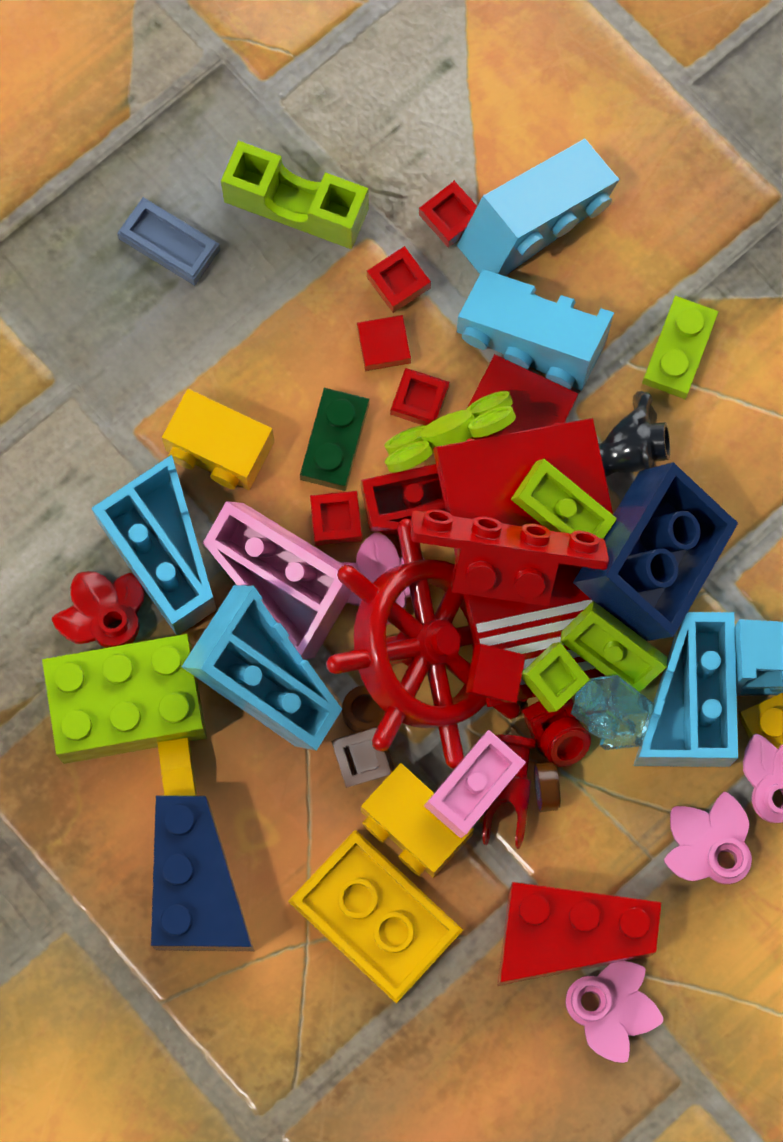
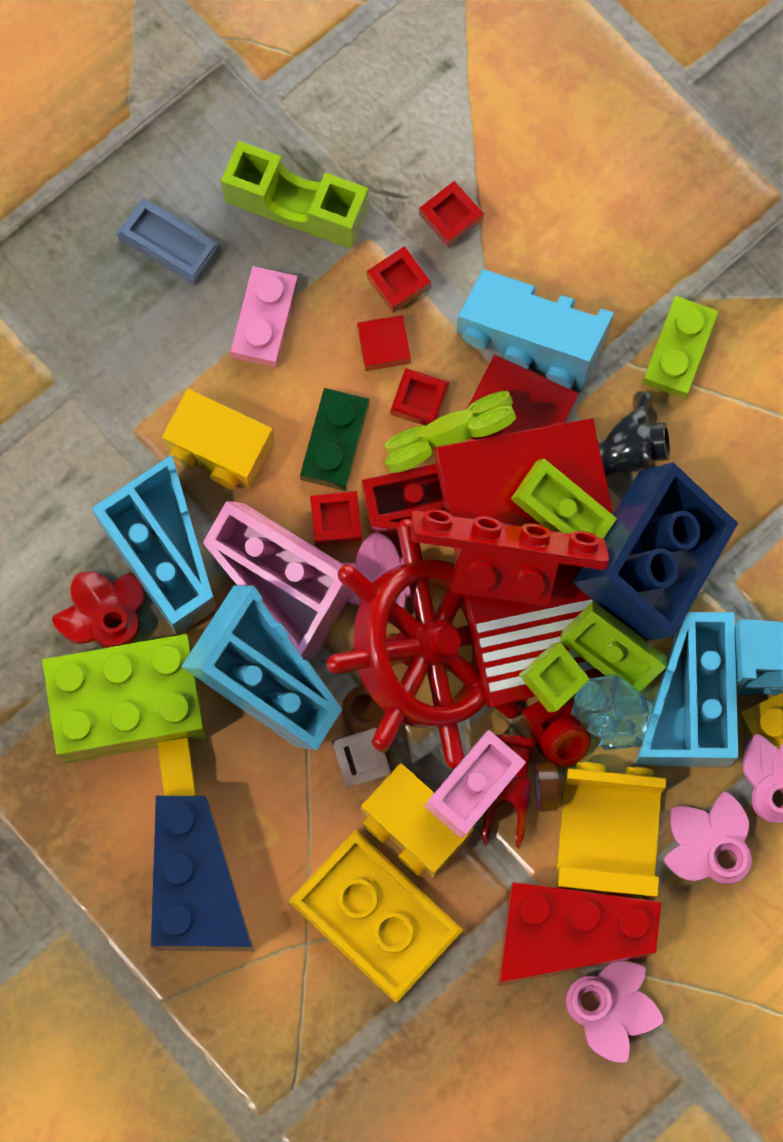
medium azure wedge [457,139,620,276] -> none
red tile [465,644,526,704] -> none
none -> bright pink plate [231,266,298,368]
none -> yellow panel [555,762,666,901]

